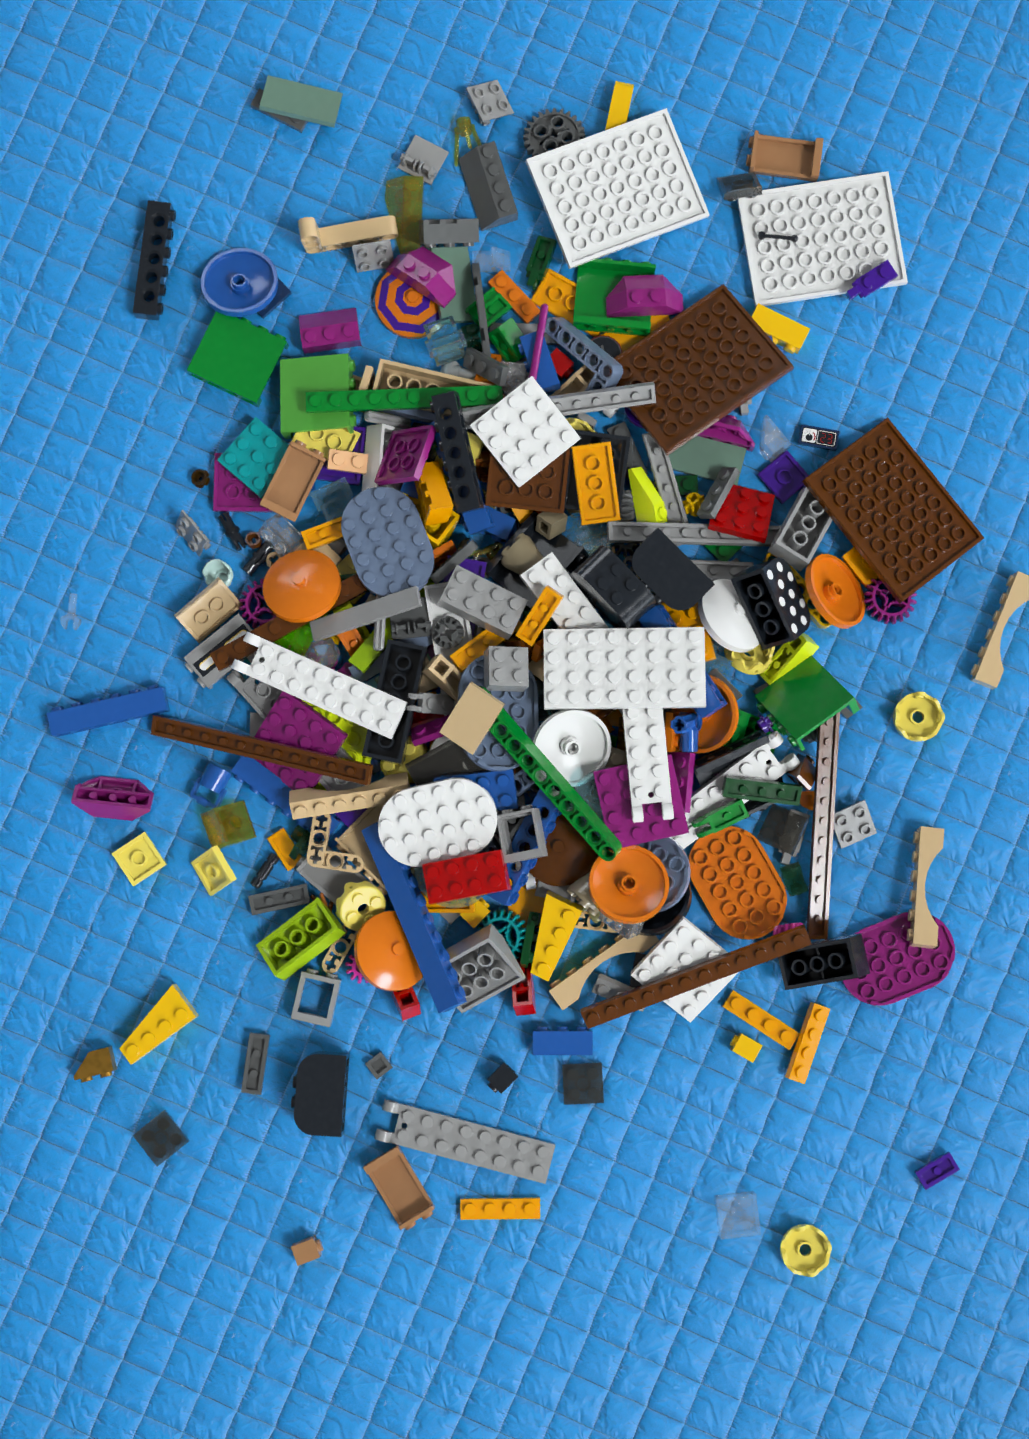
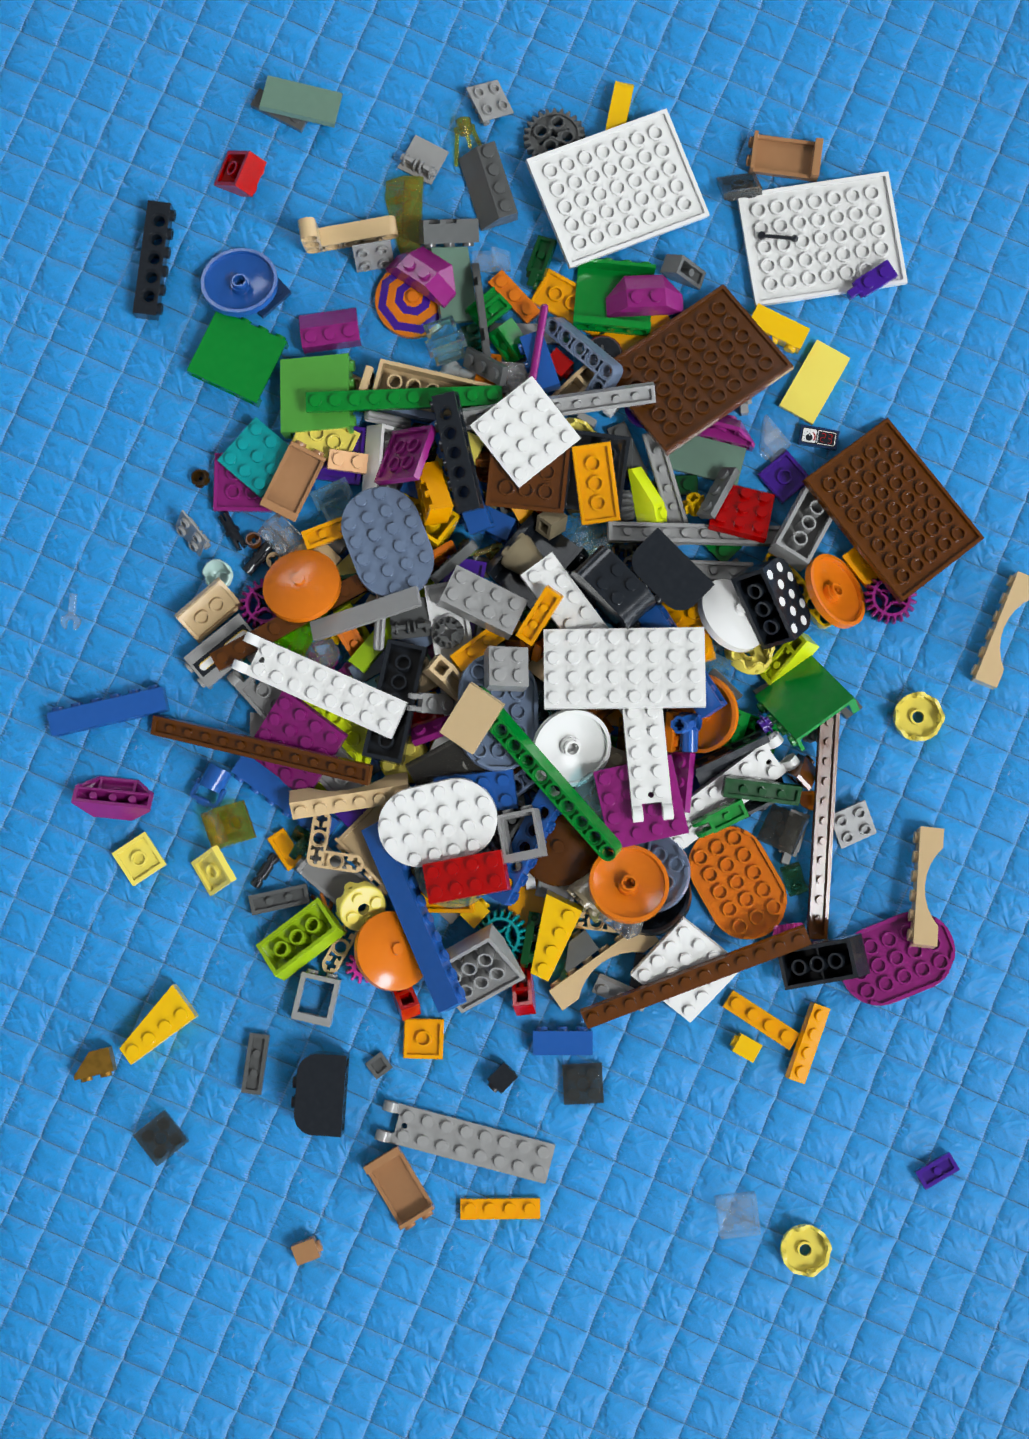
none -> red slope [214,151,267,197]
none -> light orange tile [403,1018,444,1059]
none -> dark grey slope [565,929,599,973]
none -> dark grey slope [660,254,706,290]
none -> light yellow tile [779,340,850,425]

